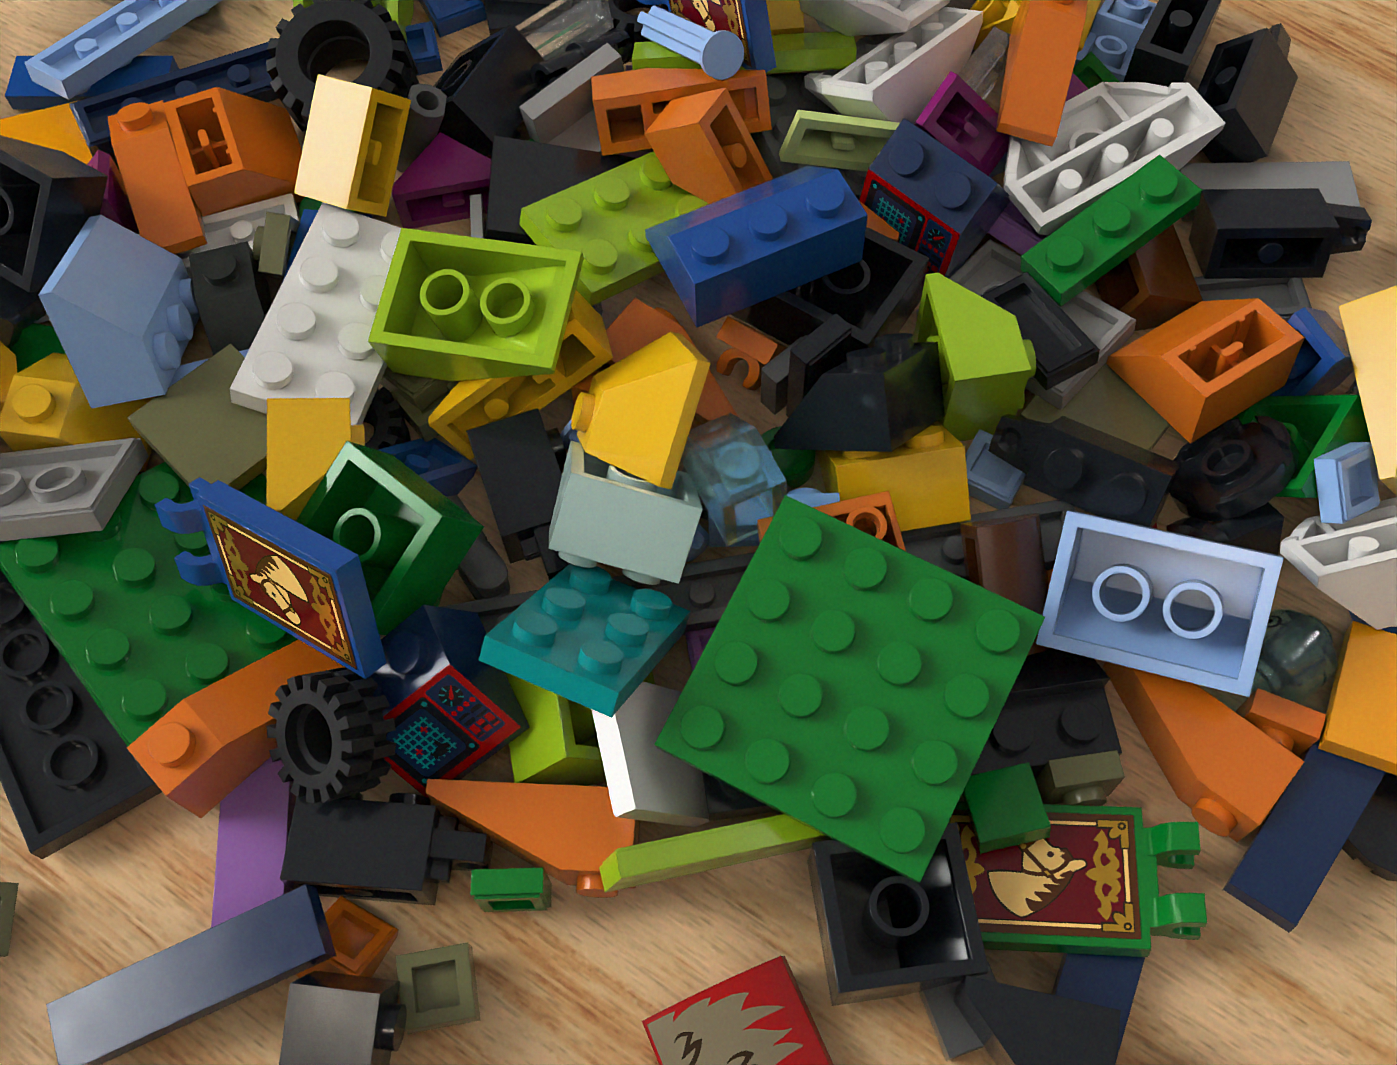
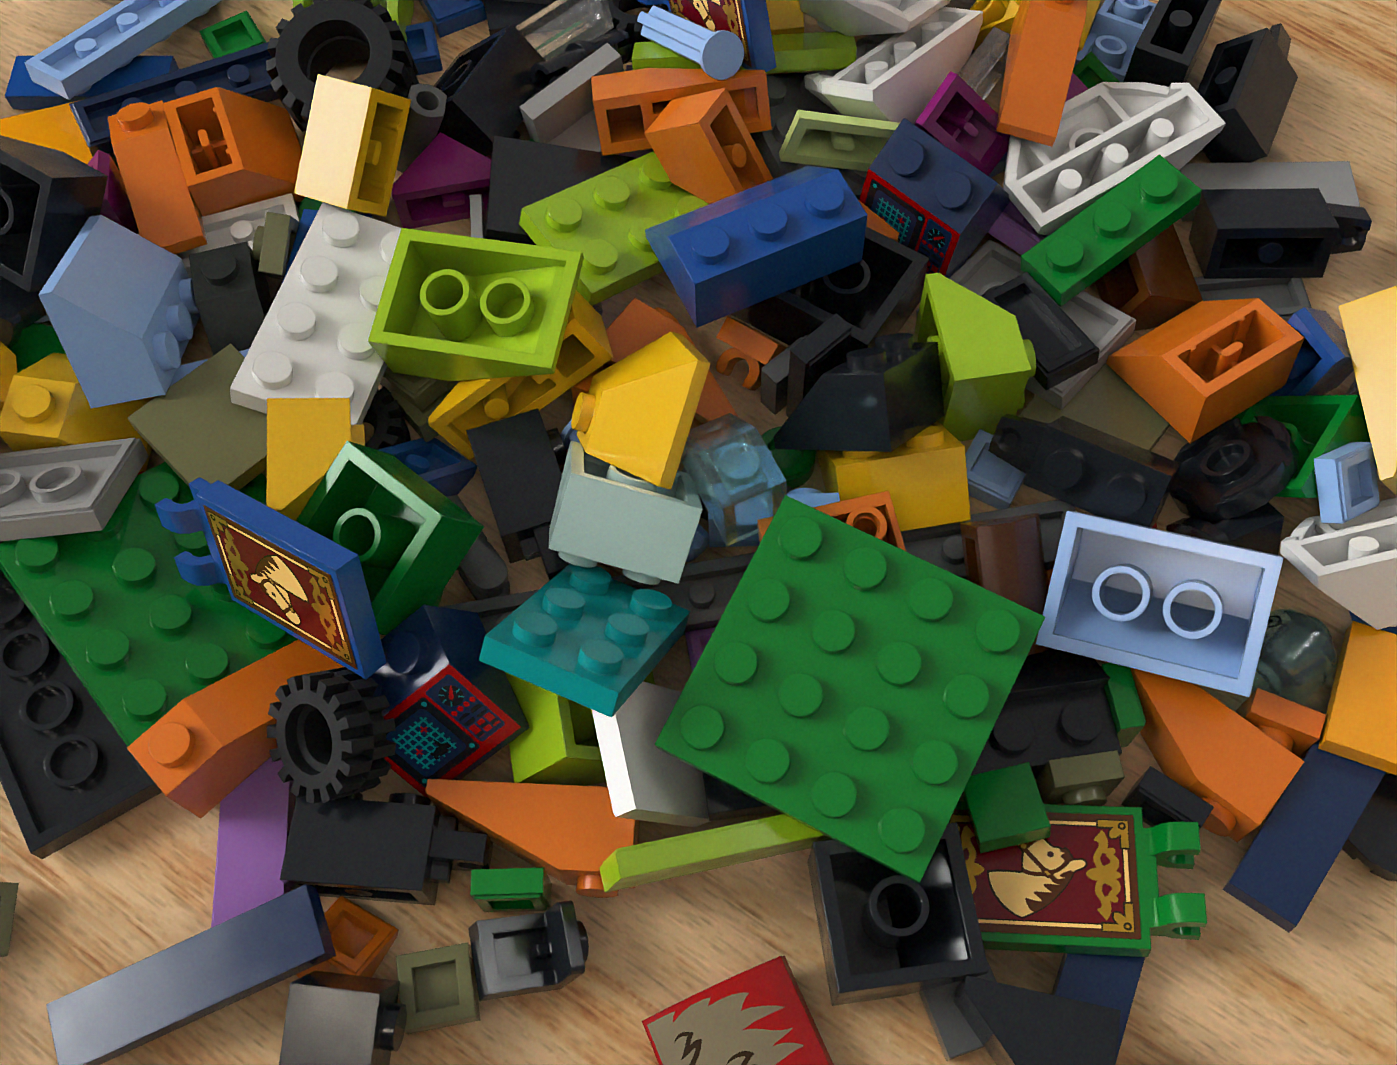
none -> green tile [199,11,266,59]
none -> black bracket [468,900,589,1001]
none -> green tile [1101,663,1146,747]
none -> black tile [1121,766,1214,829]

